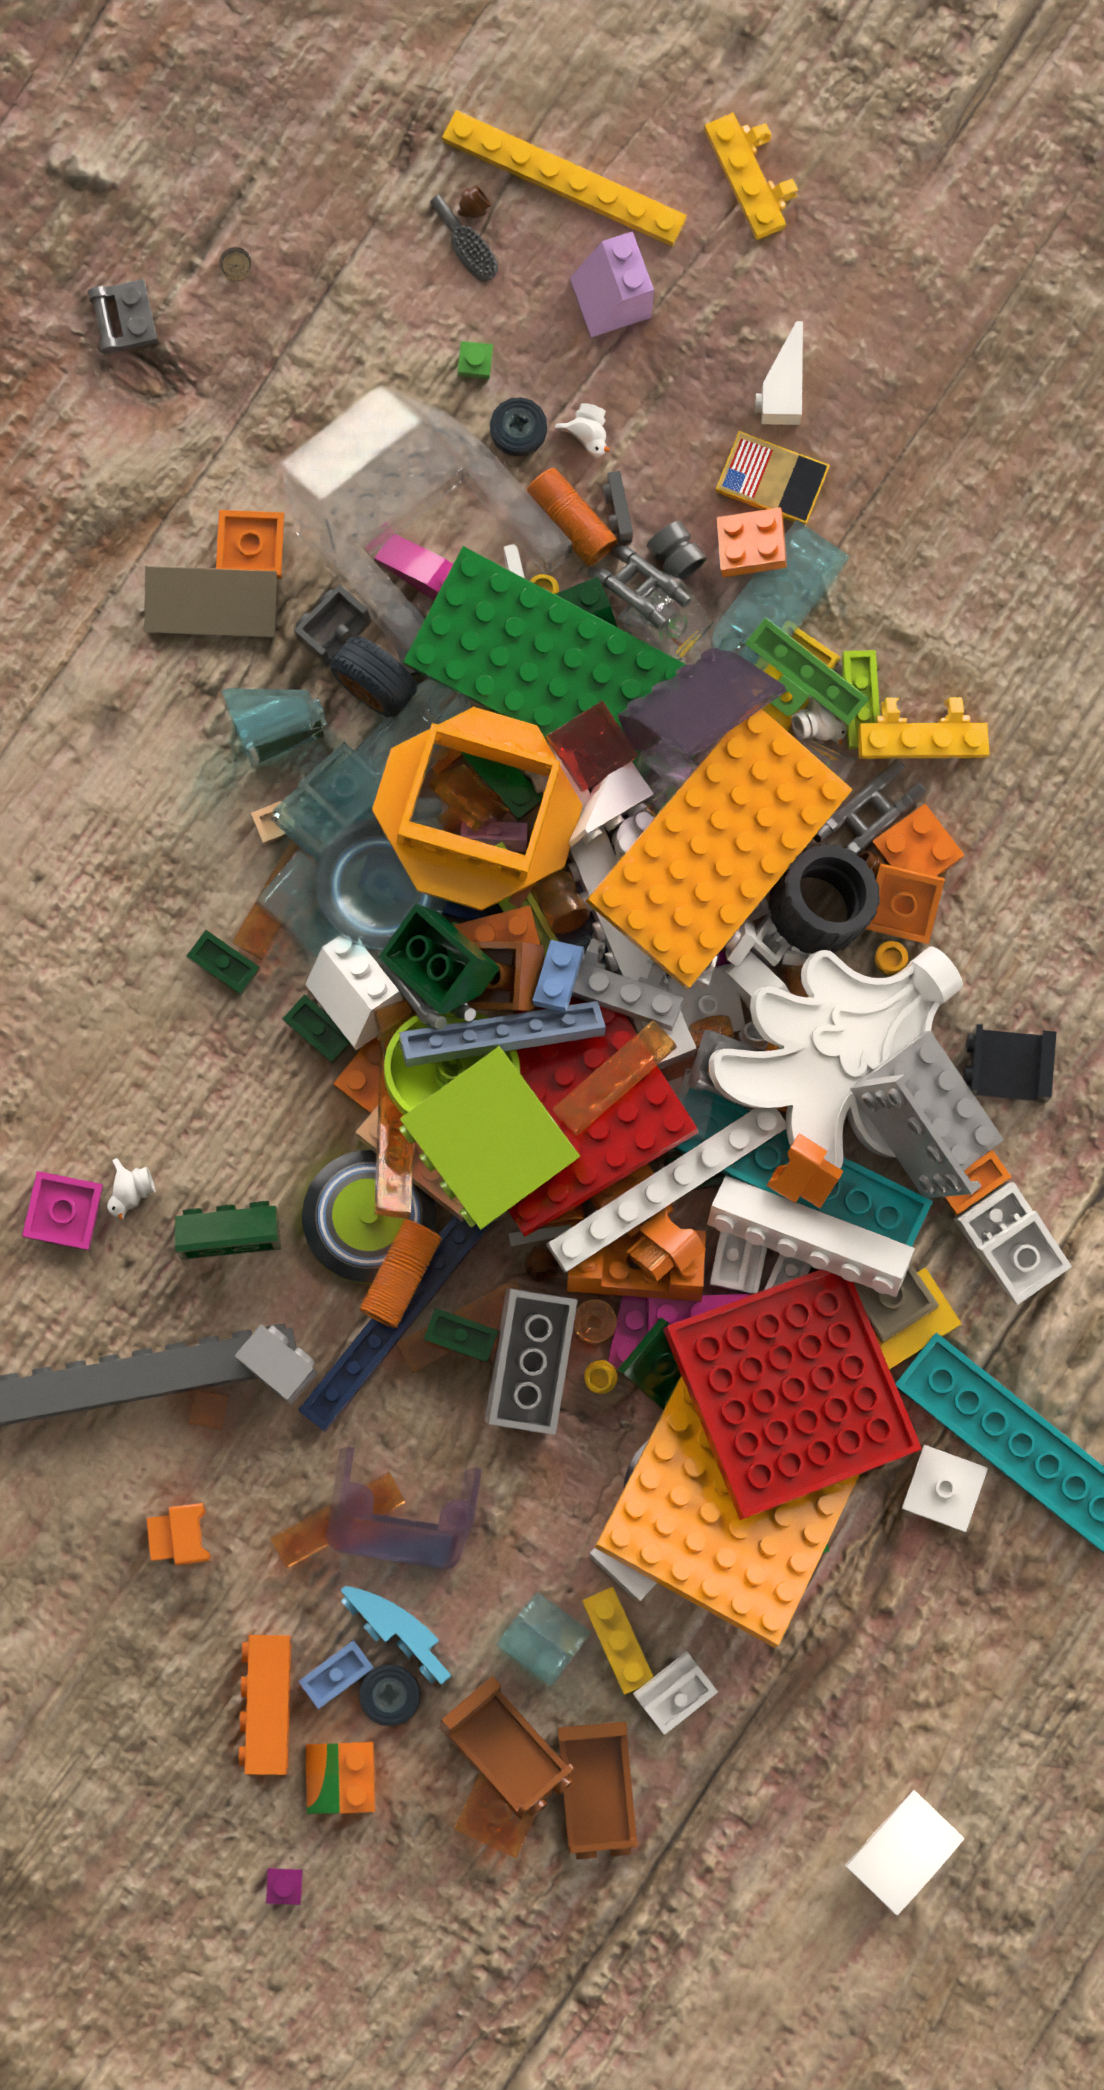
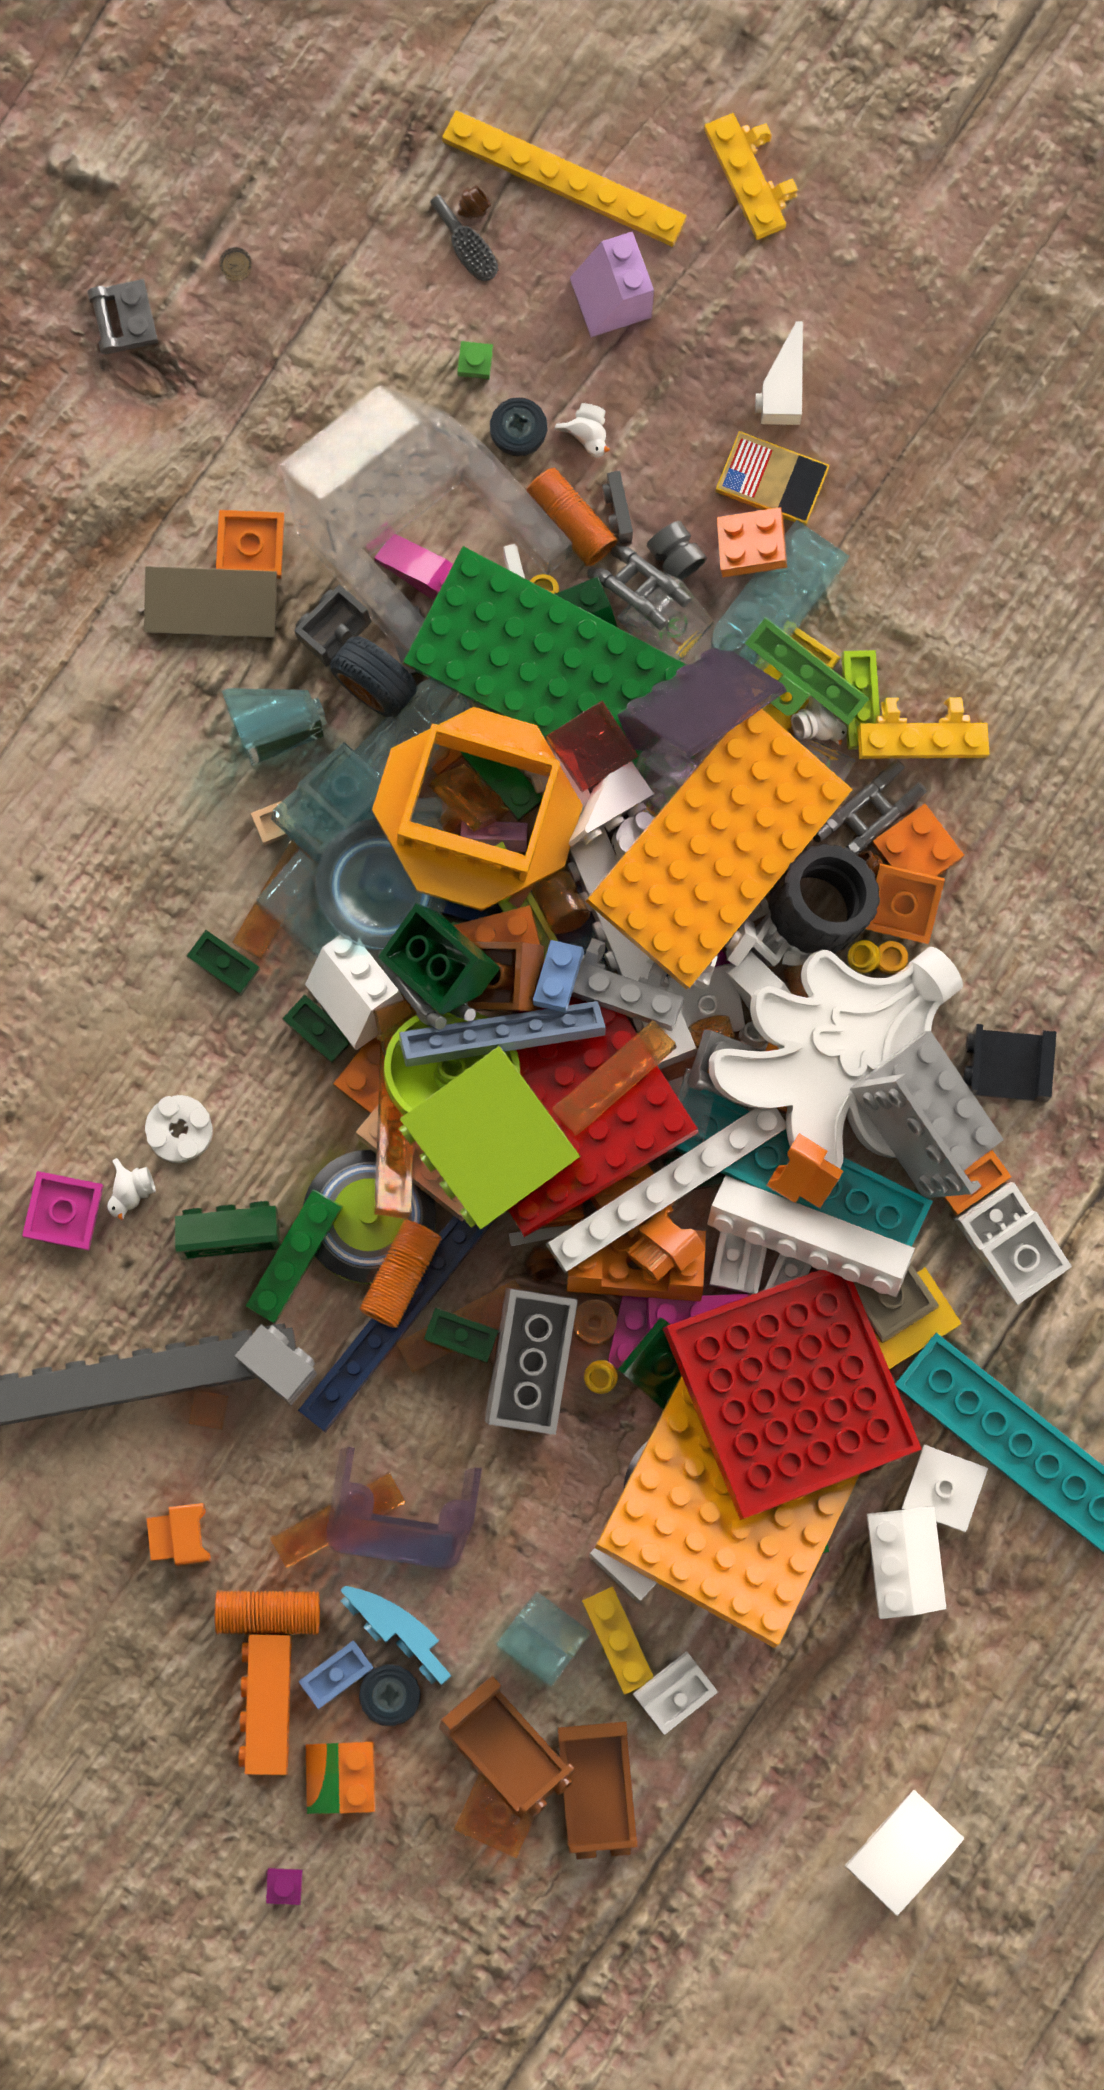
none -> white plate [145,1095,213,1163]
none -> orange piece [215,1590,320,1635]
none -> green plate [246,1190,344,1323]
none -> yellow plate [847,940,881,974]
none -> white slope [867,1506,946,1619]

